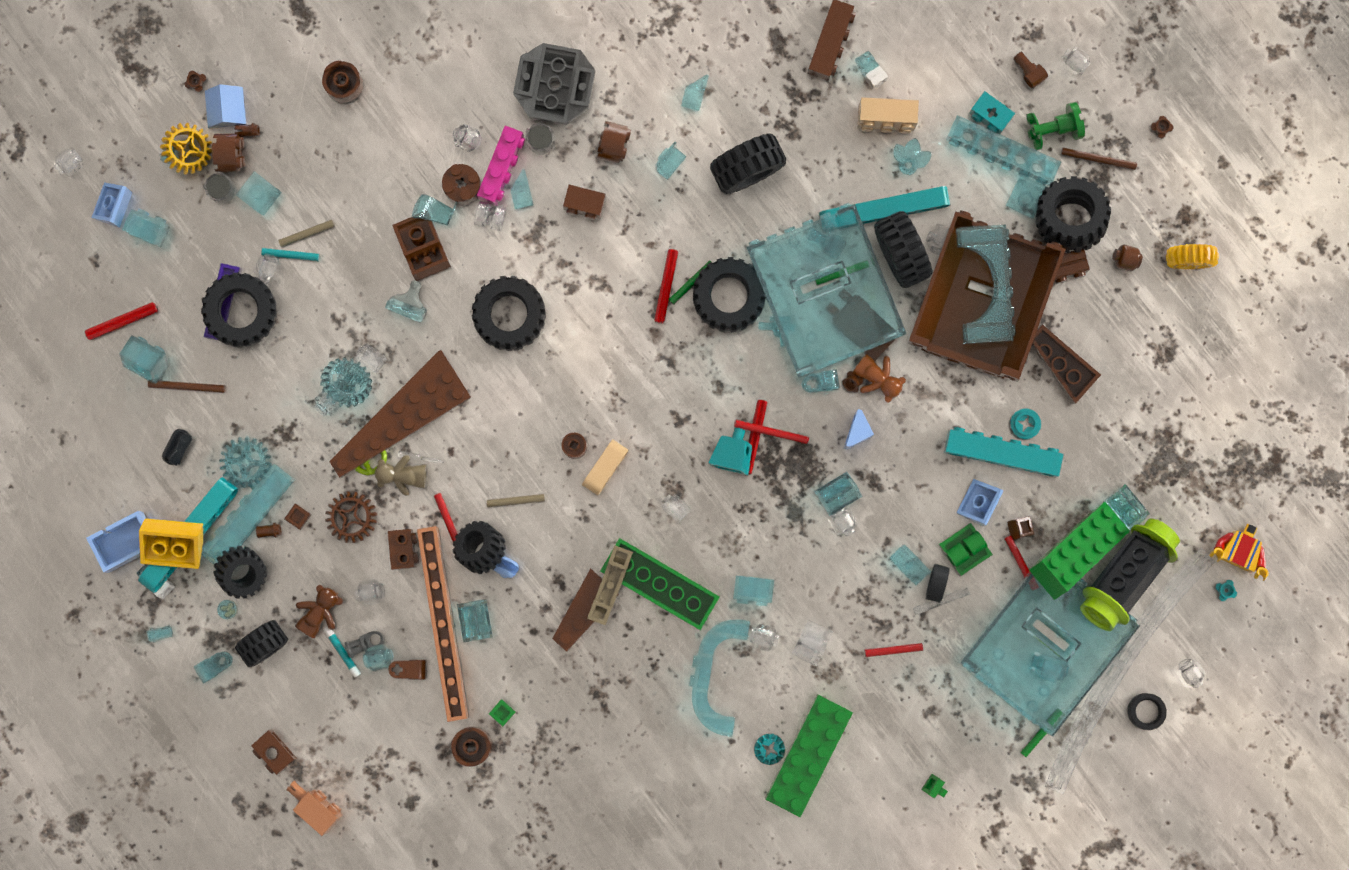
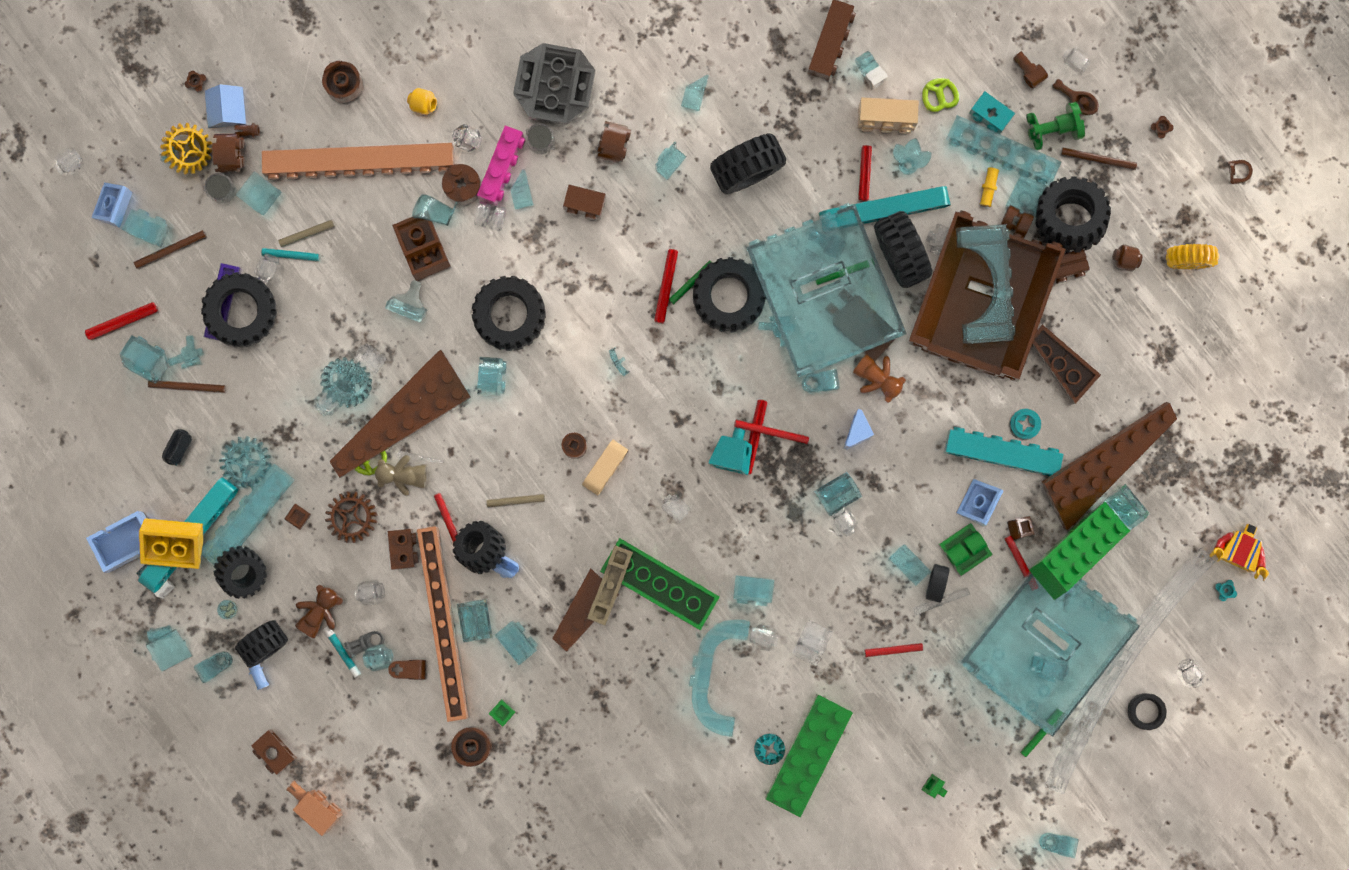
reddish brown pin [256,522,282,538] -> none
reddish brown plate [842,371,864,393] -> none
brick [1080,518,1180,631] -> none
none -> reddish brown bar [133,230,206,269]
none -> clear light blue piece [146,629,192,672]
none -> clear light blue piece [168,335,204,369]
none -> light blue pin [249,664,269,690]
none -> nougat brick [262,143,454,180]
none -> yellow head [407,88,437,115]
none -> clear light blue brick [477,357,506,396]
none -> clear light blue brick [495,620,538,665]
none -> clear light blue piece [609,347,630,376]
none -> red axle [858,145,872,202]
none -> lime piece [922,78,959,112]
none -> yellow pin [979,167,1000,207]
none -> reddish brown wheel [1000,205,1034,238]
none -> clear light blue piece [1039,833,1079,858]
none -> reddish brown wing [1041,402,1177,530]
none -> reddish brown piece [1052,79,1099,115]
none -> reddish brown piece [1228,160,1253,184]

